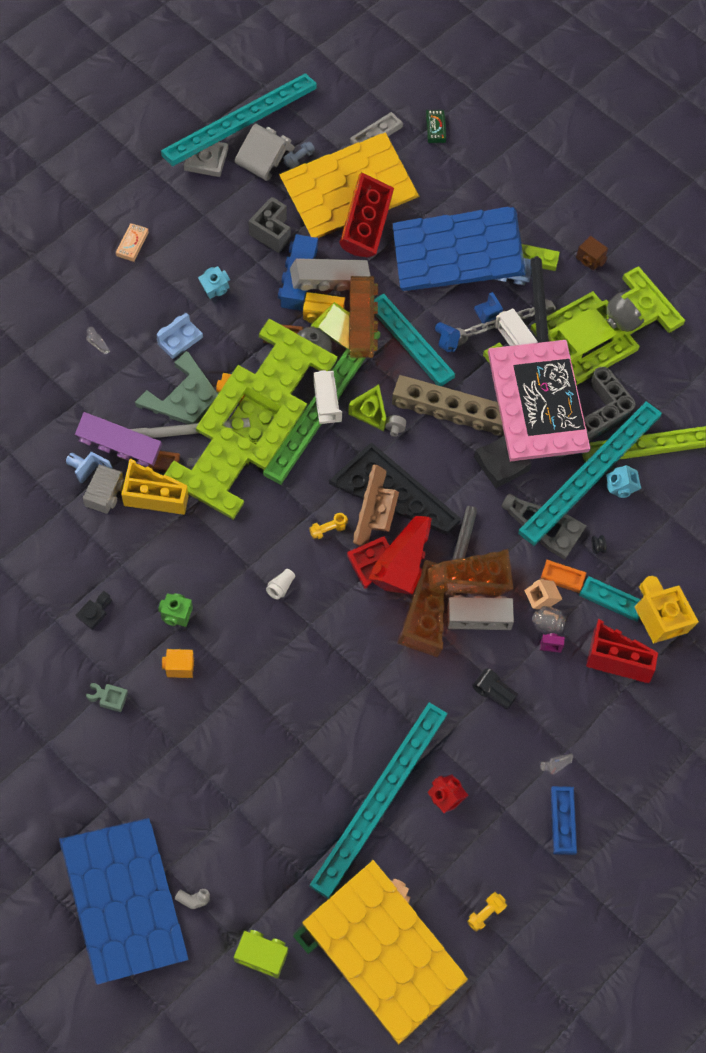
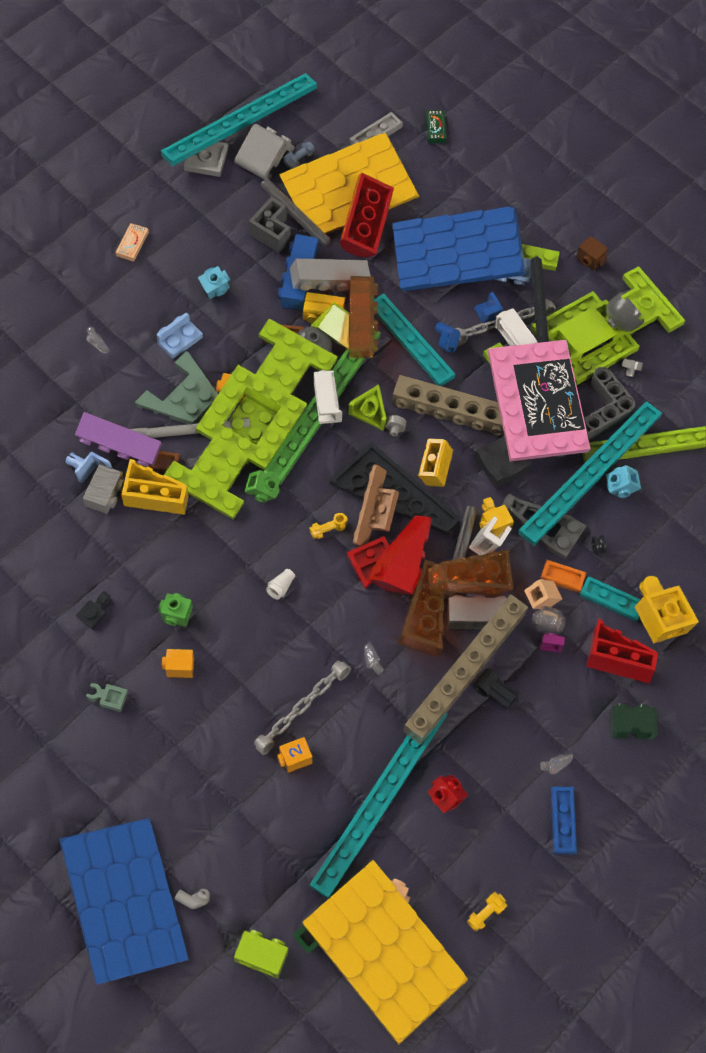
none -> bright green brick [245,470,281,502]
none -> light grey piece [254,661,351,755]
none -> flat silver axle [261,178,330,247]
none -> light orange brick [277,737,312,773]
none -> clear bar [364,642,384,675]
none -> dark tan brick [403,595,528,745]
none -> yellow brick [418,439,453,487]
none -> white window [469,516,512,560]
none -> yellow brick [479,497,514,536]
none -> clear green brick [609,704,658,739]
none -> light grey tile [622,358,643,377]

